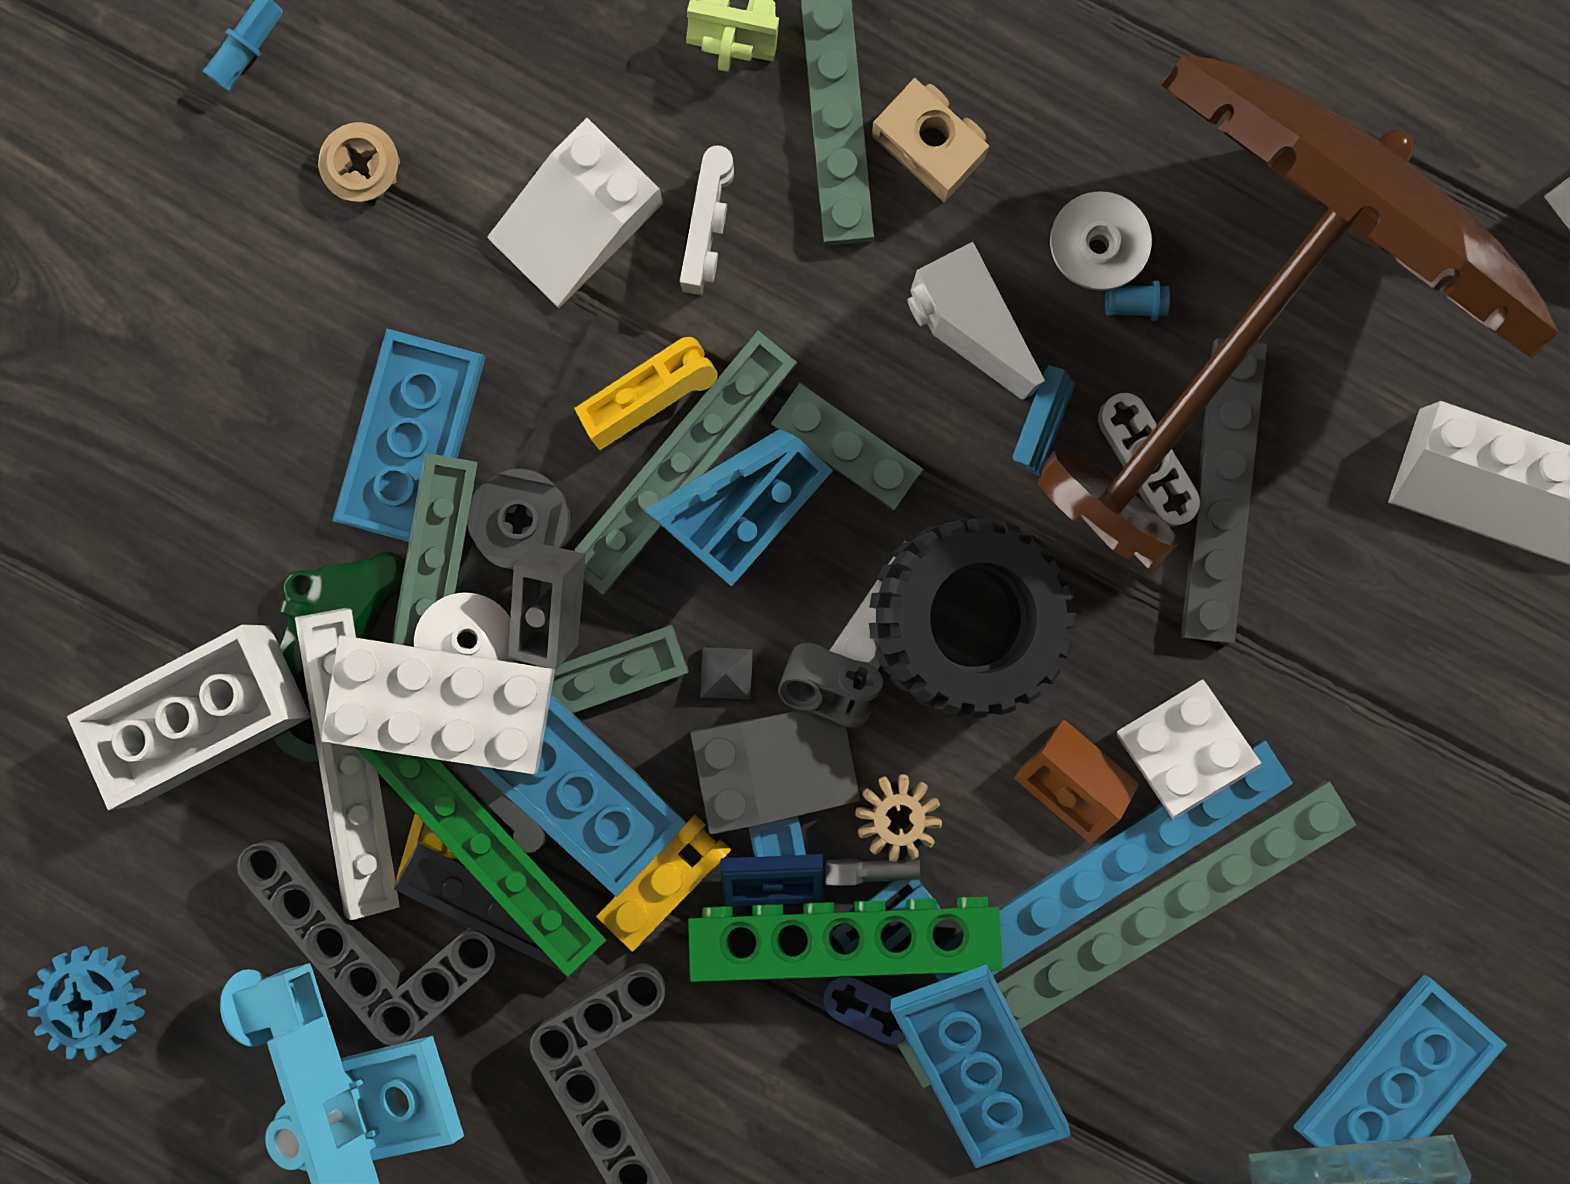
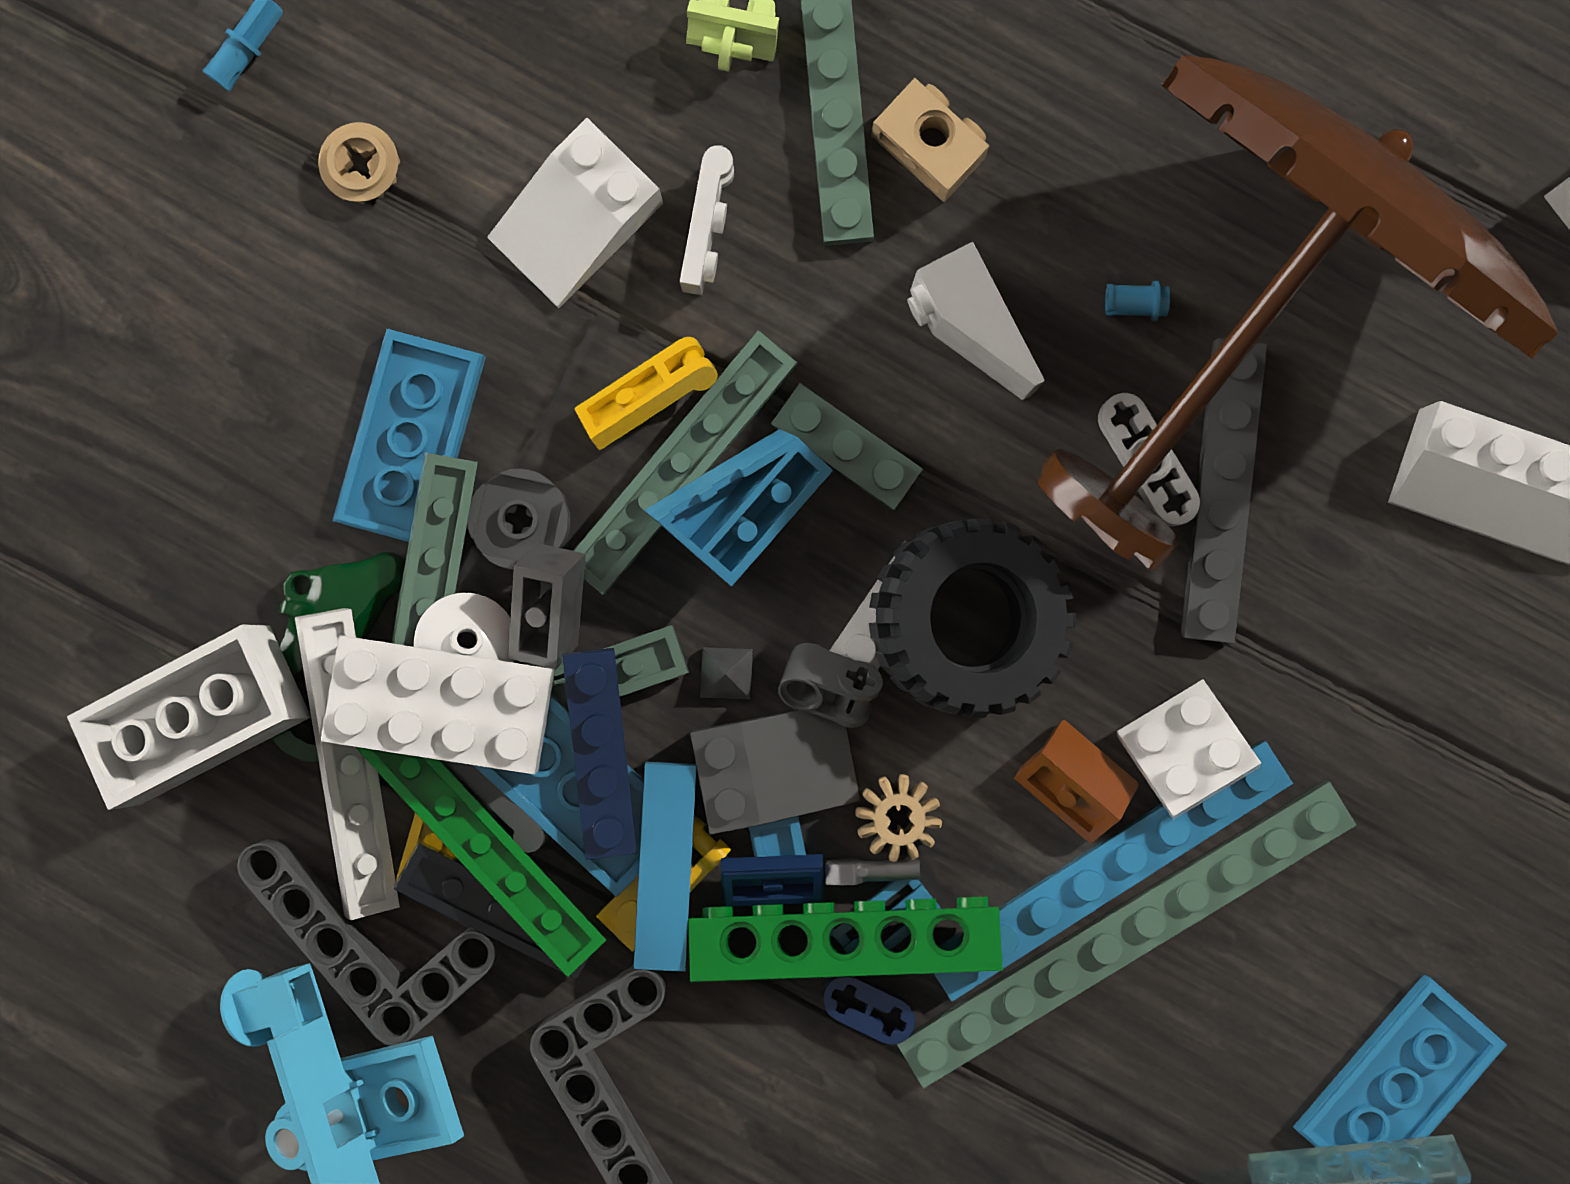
dark azure gear [27,946,146,1060] -> none
dark azure tile [891,964,1070,1169] -> none
dark azure tile [1012,365,1076,476] -> none
white dish [1050,191,1152,291] -> none
none -> dark blue plate [562,648,637,860]
none -> dark azure tile [634,762,697,971]

